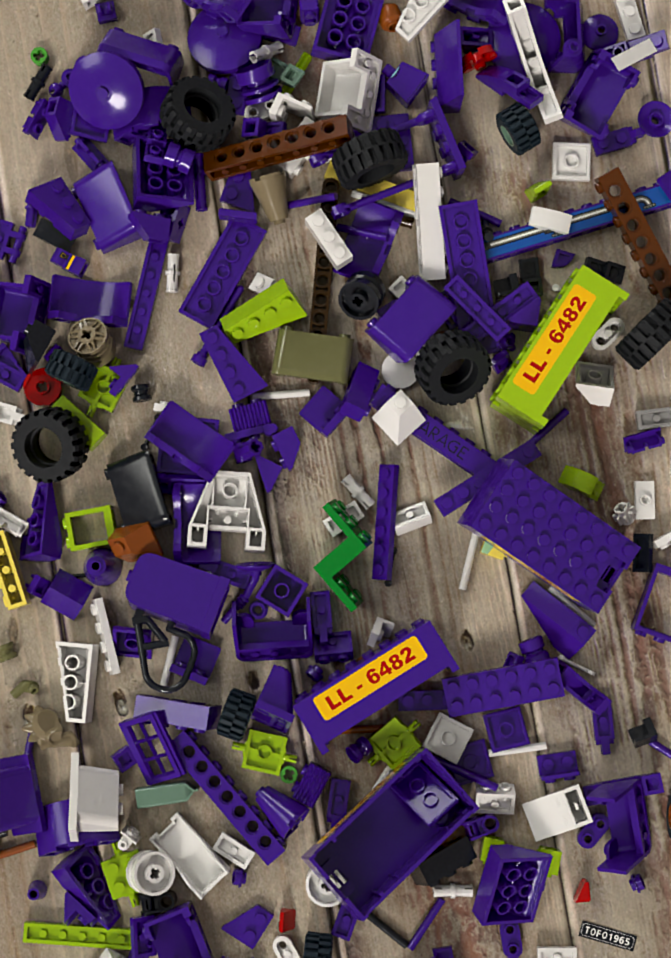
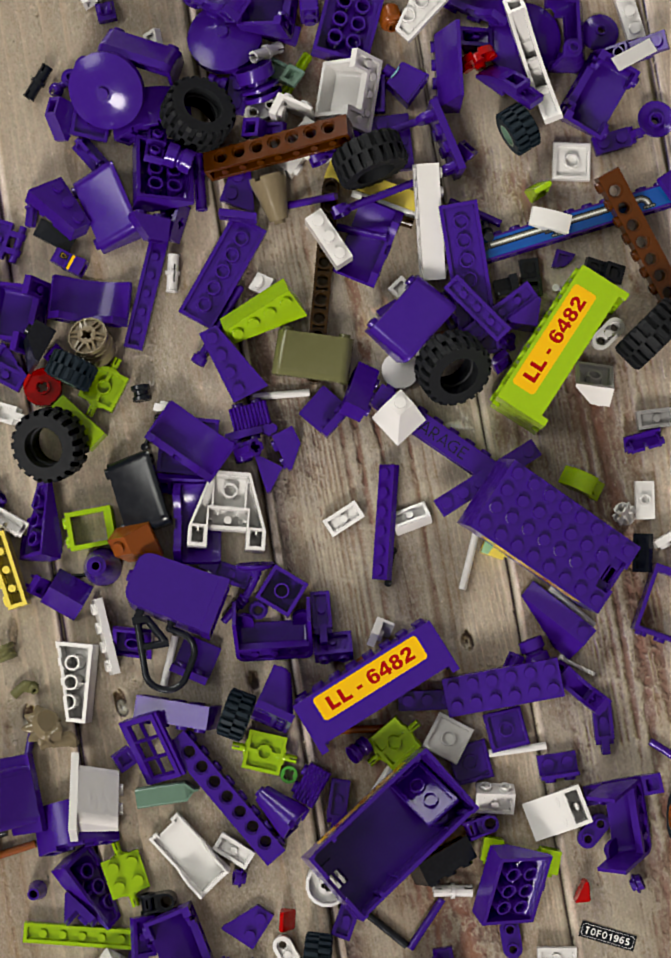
dark purple hinge [22,98,48,140] -> none
bright green bush [31,47,49,66] -> none
dark purple slope [109,364,139,398] -> none
white hinge [118,825,142,851] -> none
white wheel [126,850,175,896] -> none
dark purple plate [305,665,323,682] -> none
green bracket [313,499,373,612] -> none
black wheel [338,271,386,320] -> none
white pin [341,474,375,510] -> none
dark purple bar [433,755,499,792] -> none
dark purple bar [531,408,569,444] -> none
black panel [628,717,658,748] -> none

